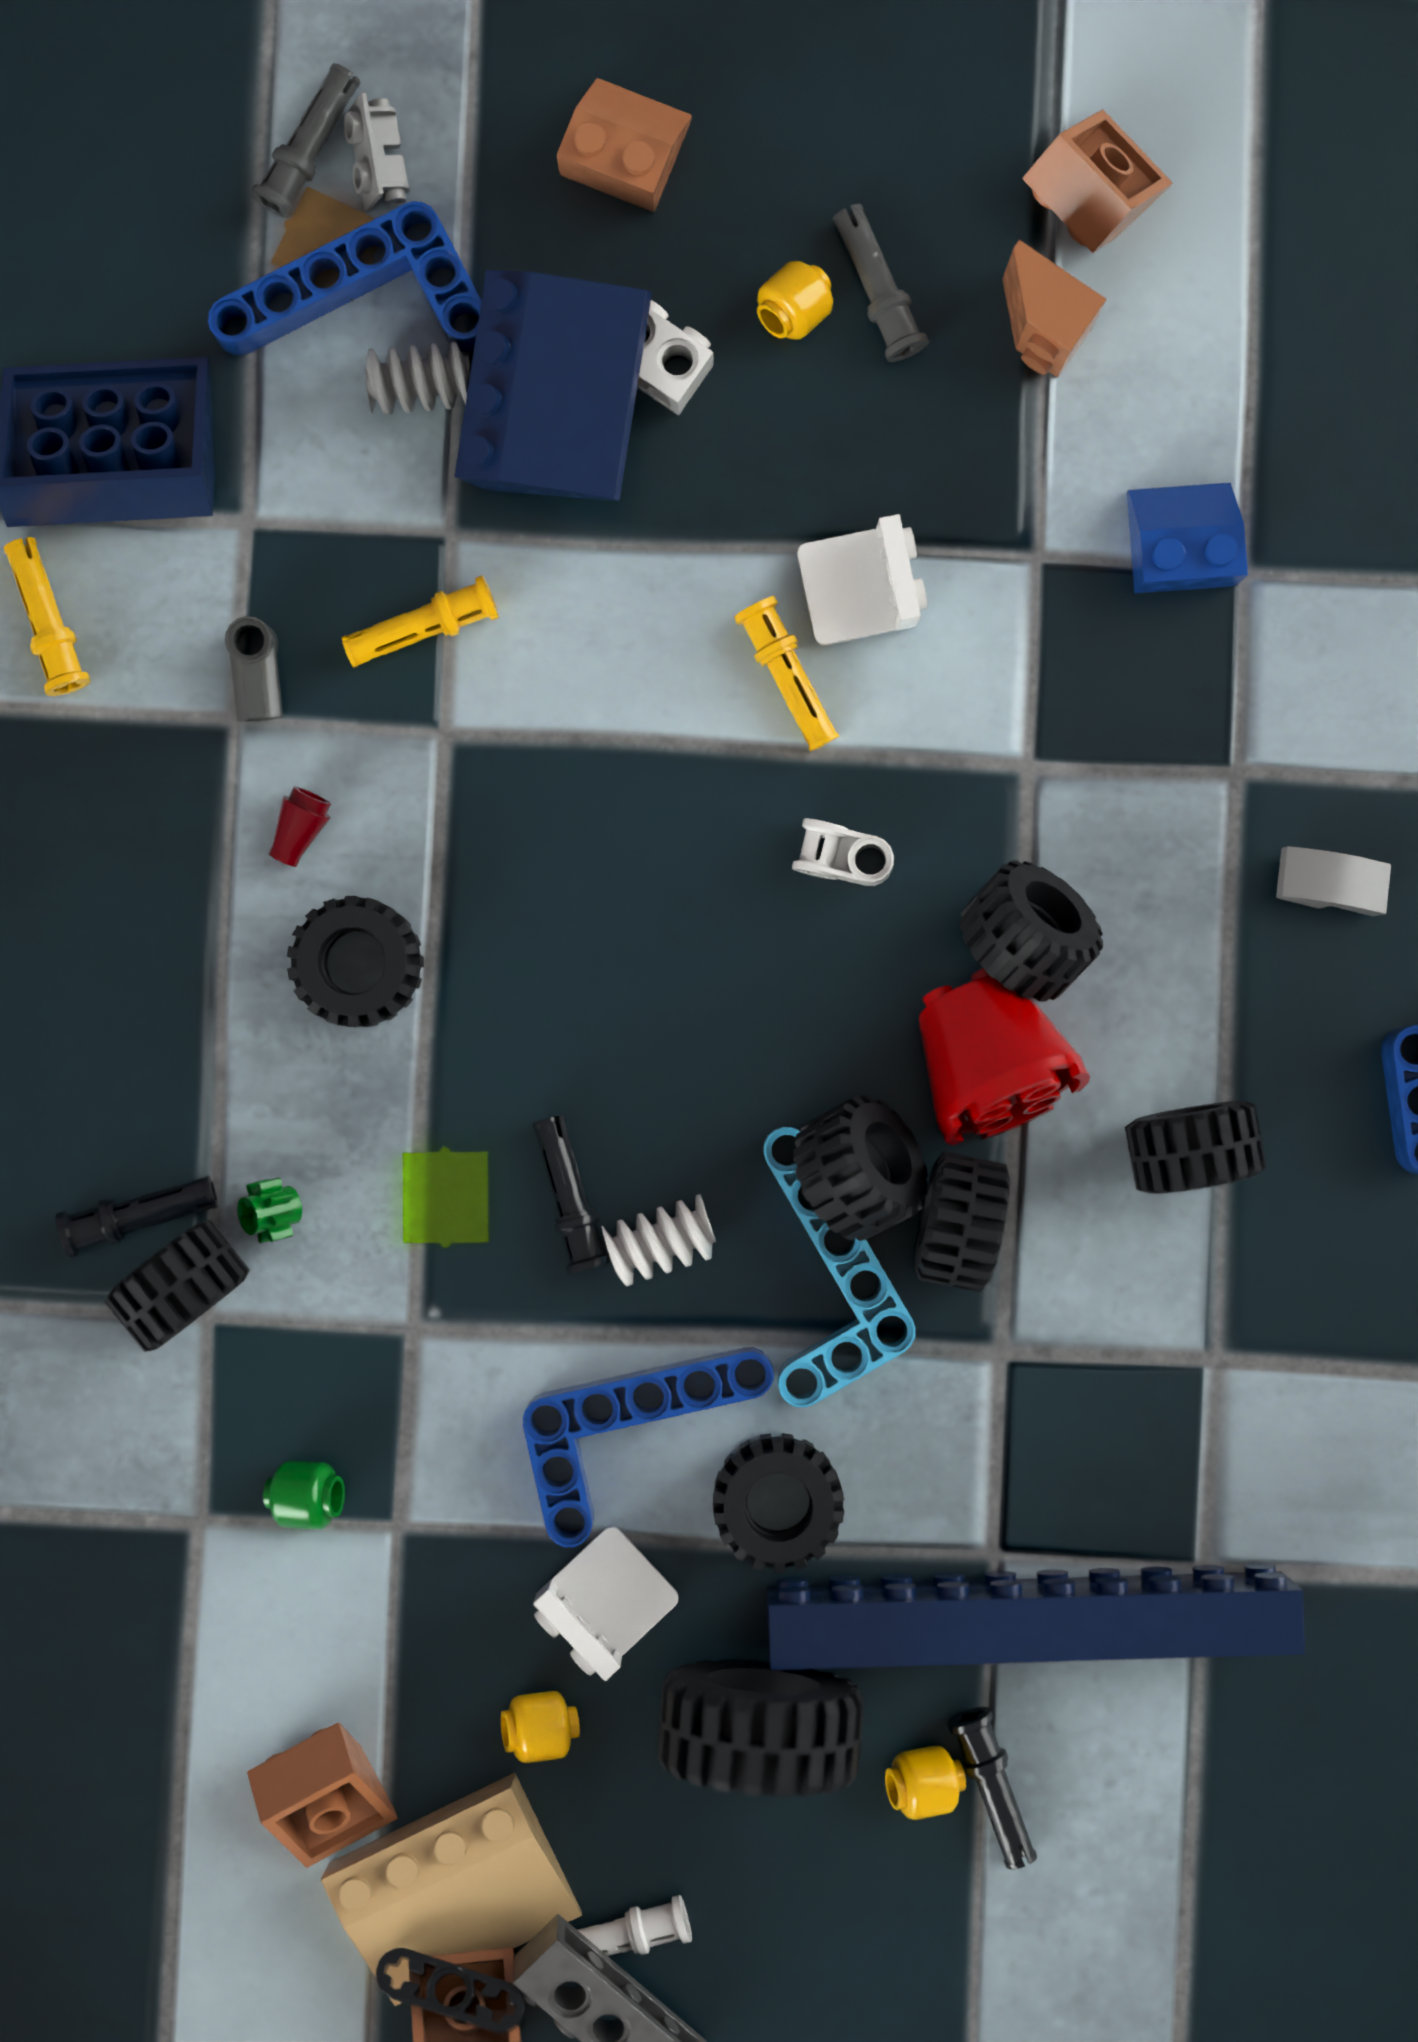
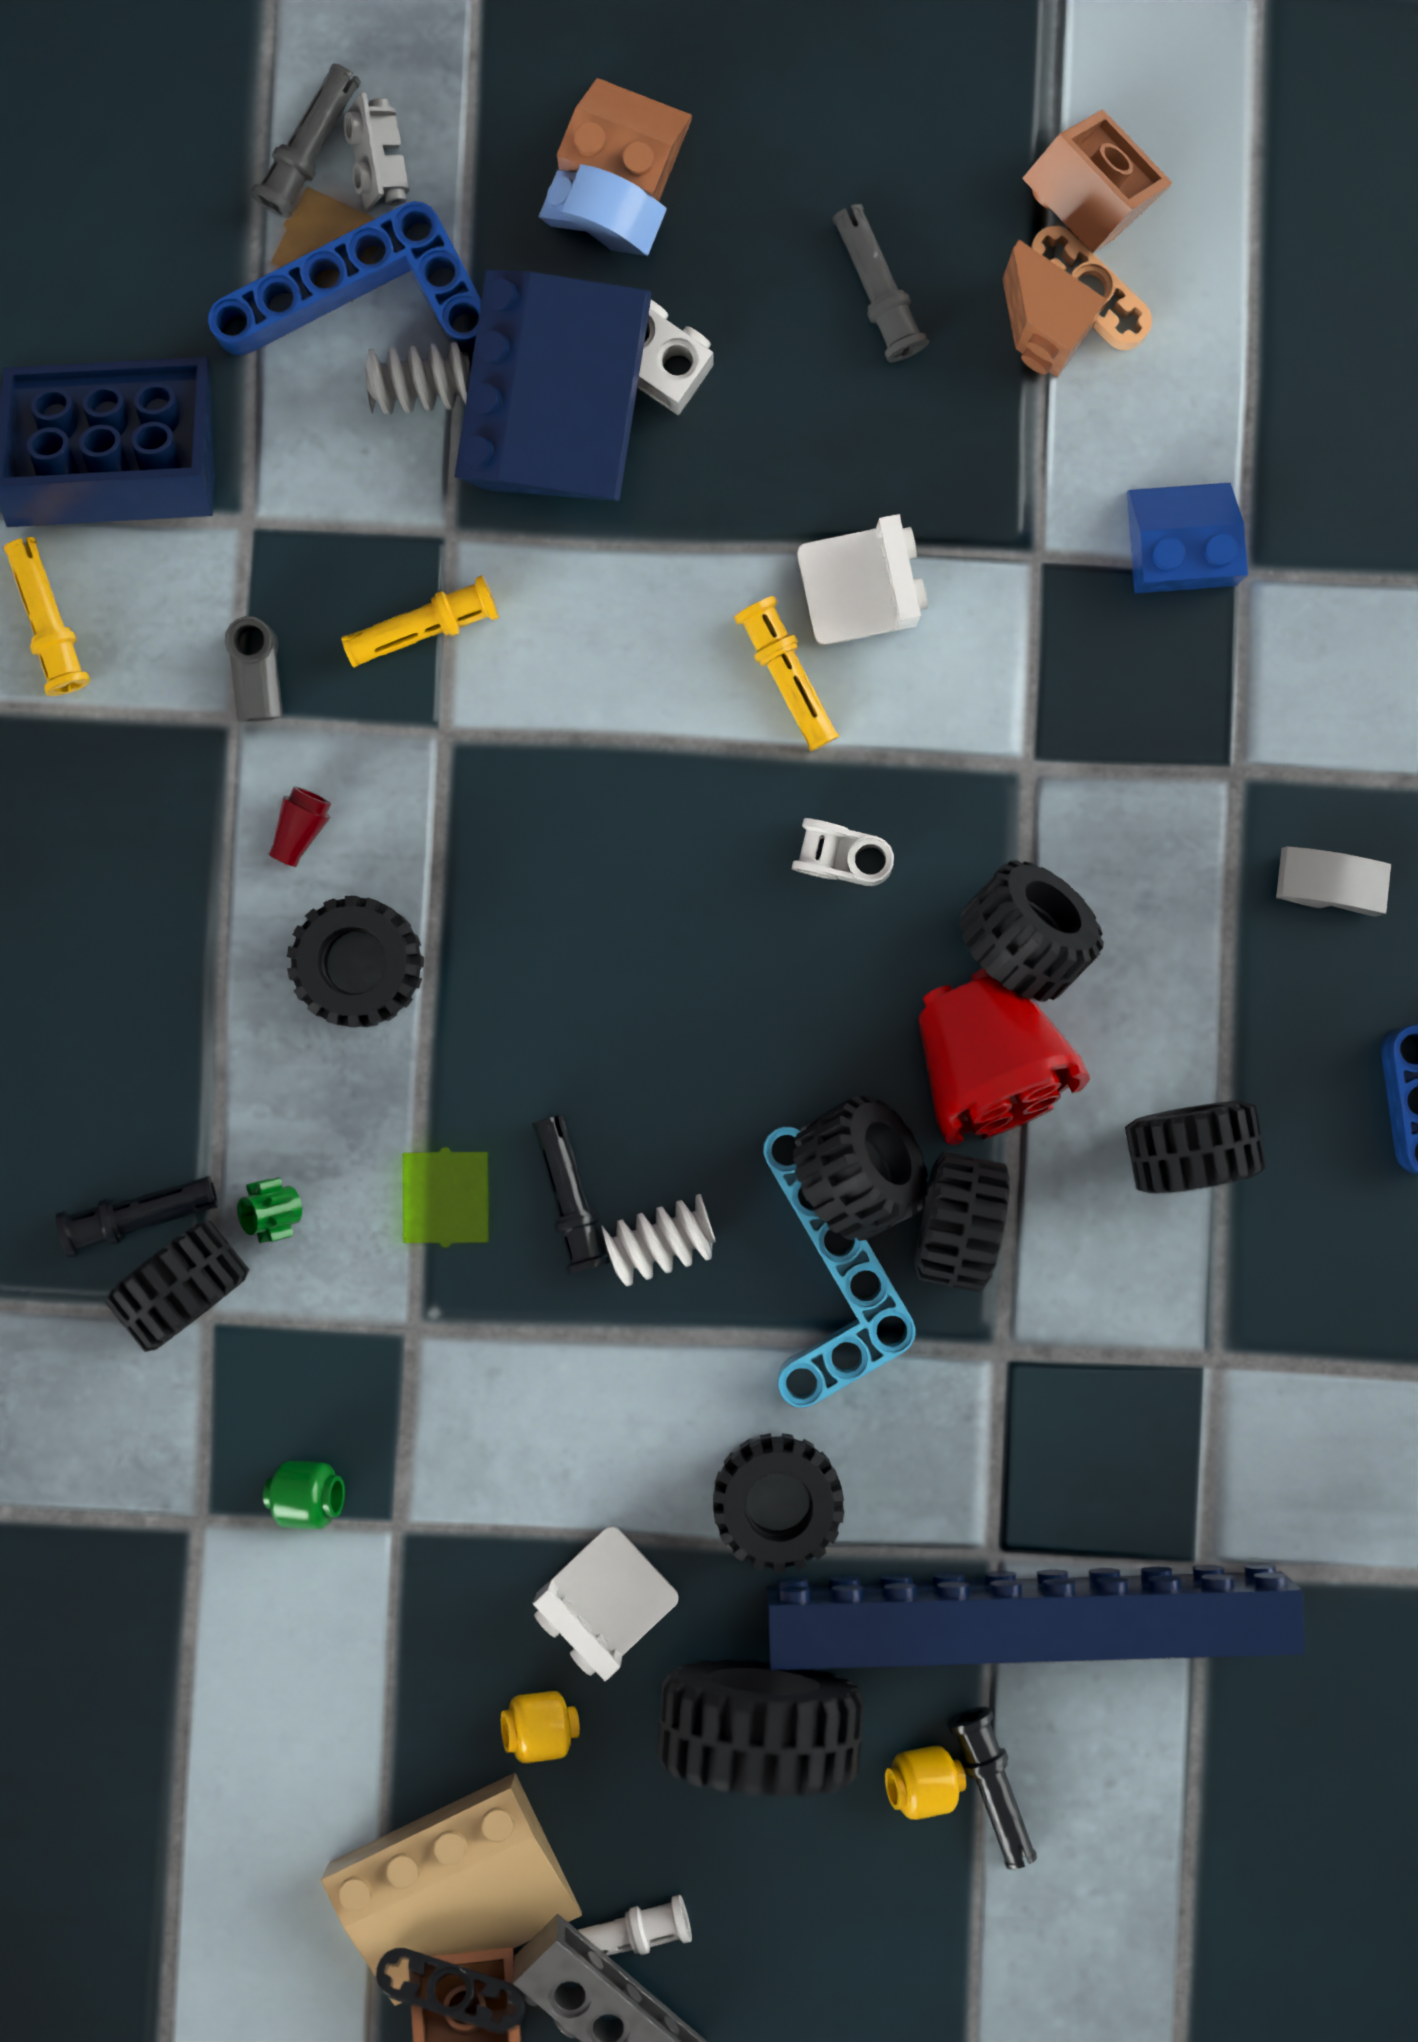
nougat slope [247,1722,398,1868] -> none
blue beam [523,1347,774,1547] -> none
yellow head [757,261,833,340] -> none
none -> light blue brick [538,164,667,256]
none -> light nougat beam [1031,226,1152,350]

